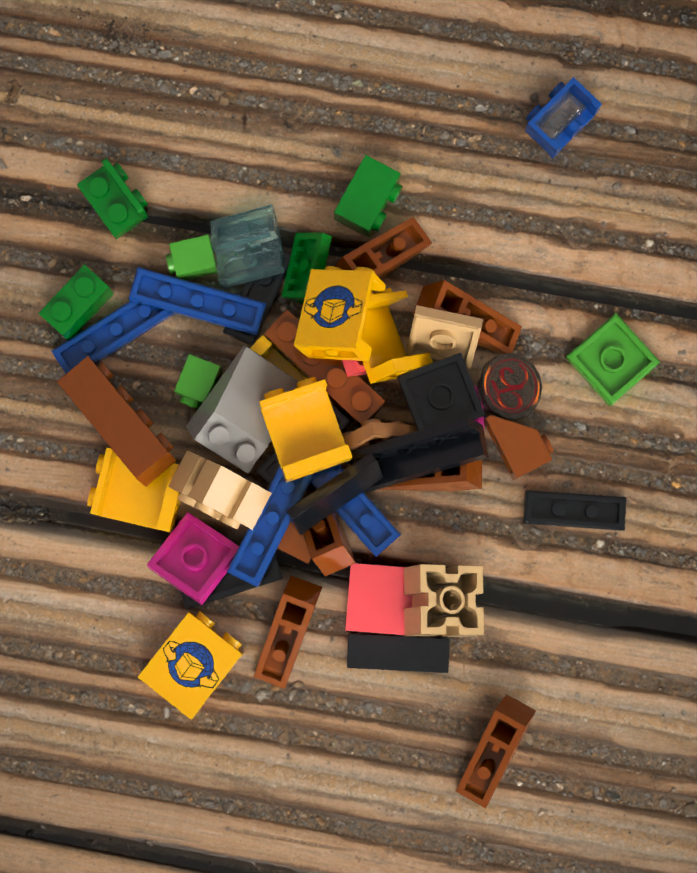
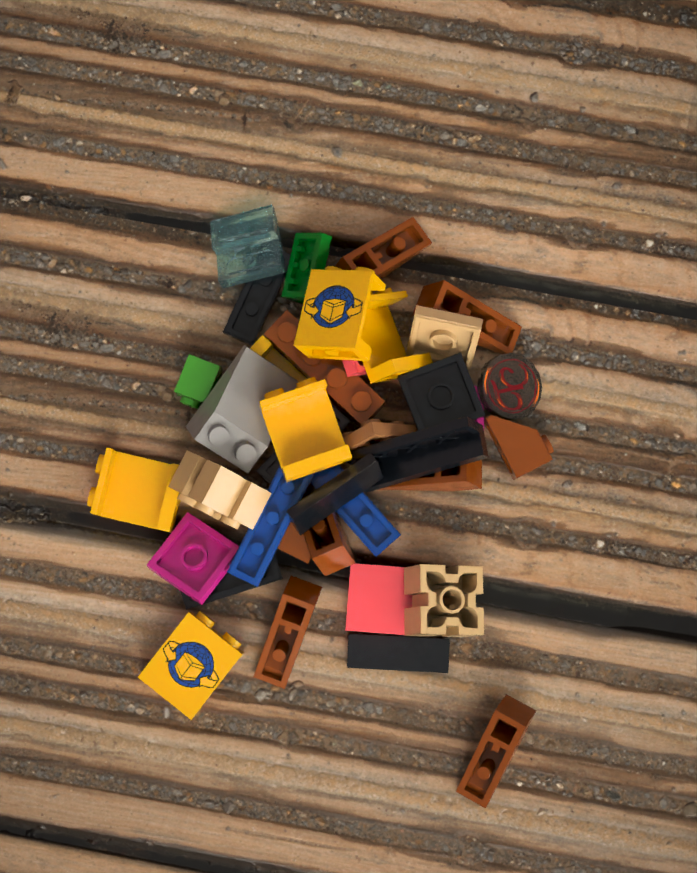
green brick [38,264,114,340] -> none
blue tile [51,301,175,374] -> none
dark orange brick [57,356,177,487] -> none
green bracket [76,158,148,240] -> none
blue tile [128,267,266,336] -> none
bright green brick [166,235,218,281] -> none
green brick [334,155,403,238] -> none
black tile [523,490,626,531] -> none
blue window [525,77,602,159] -> none
bright green tile [565,313,660,407] -> none

